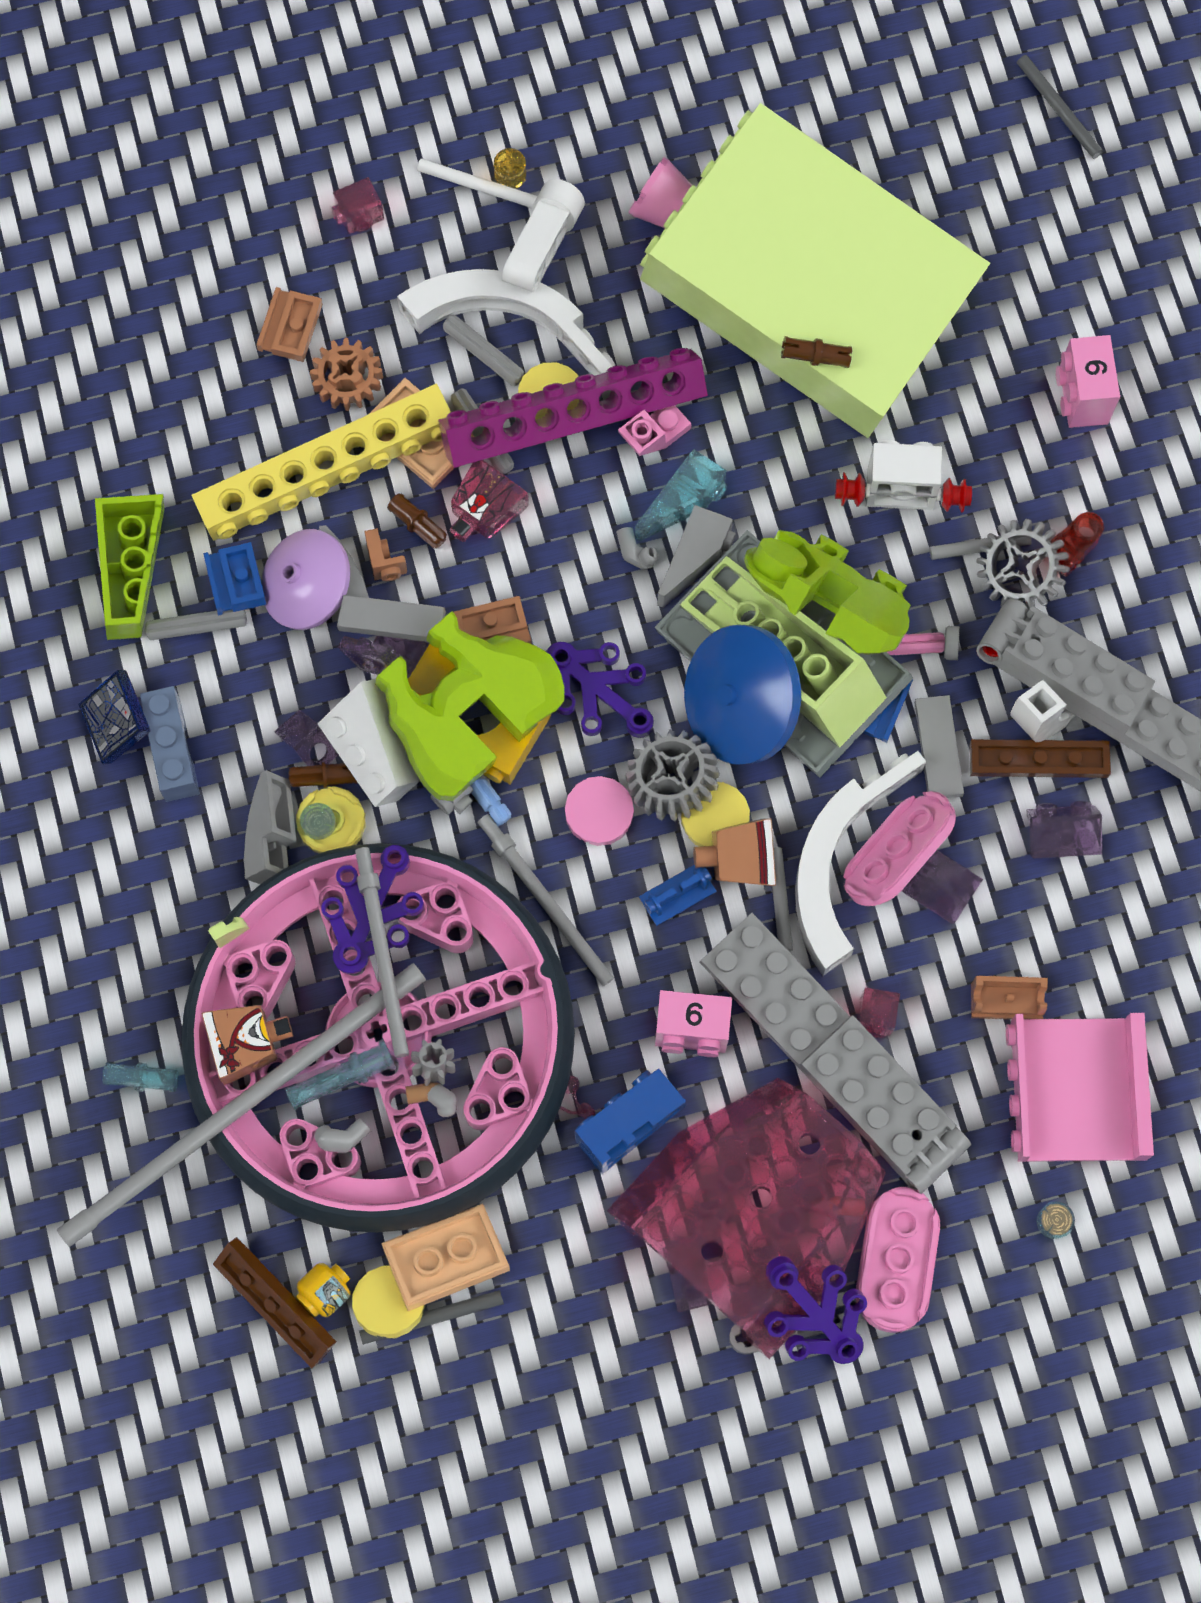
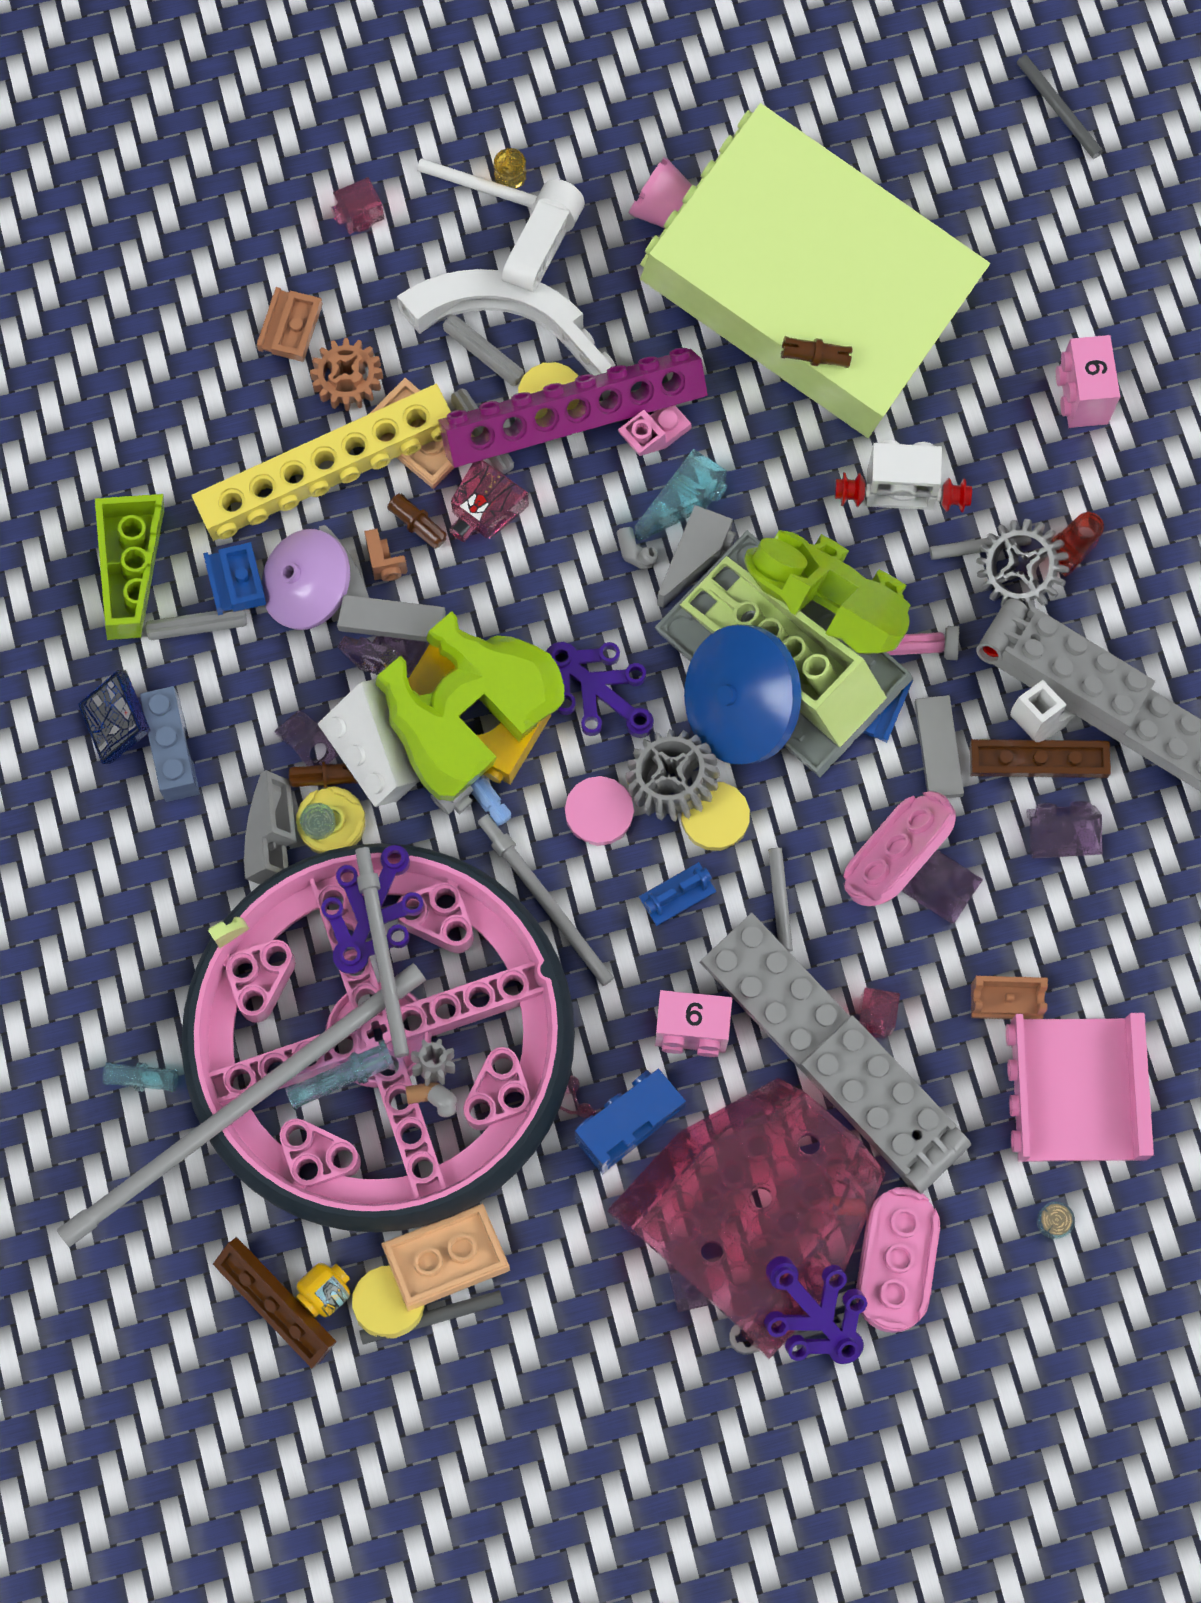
torso [202,1005,293,1085] -> none
light grey arm [314,1118,371,1153] -> none
nougat plate [453,596,532,644] -> none
nougat torso [693,819,776,886] -> none
white arch [795,751,926,976] -> none

